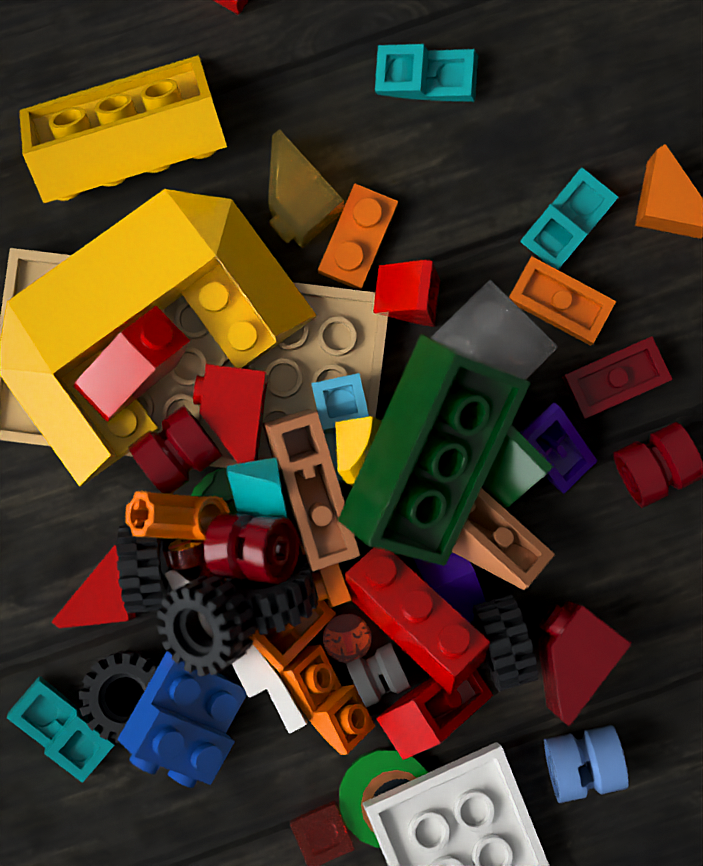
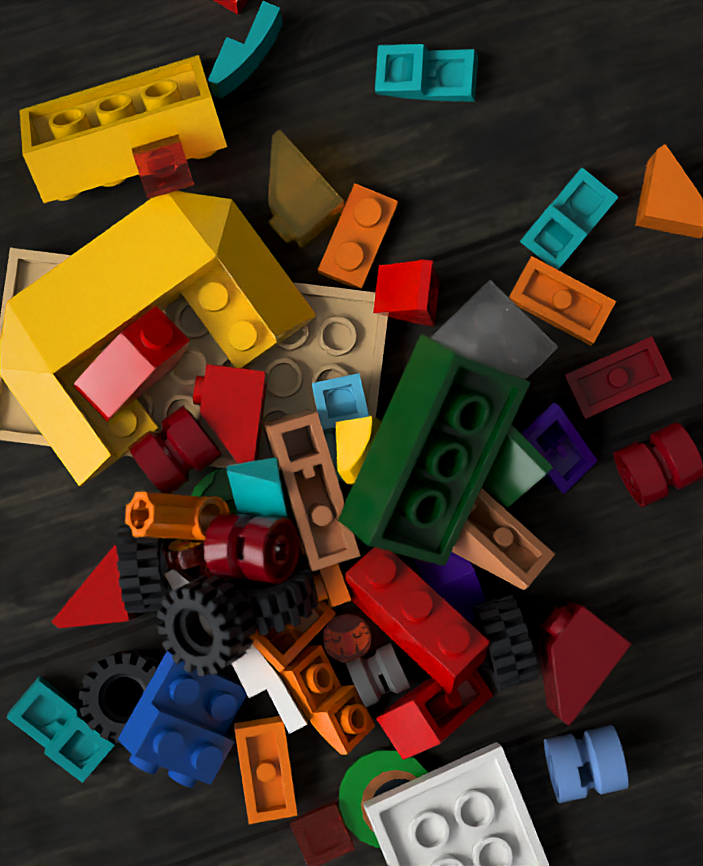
none -> clear red plate [131,134,194,199]
none -> teal slope [208,1,283,99]
none -> orange plate [234,716,298,824]

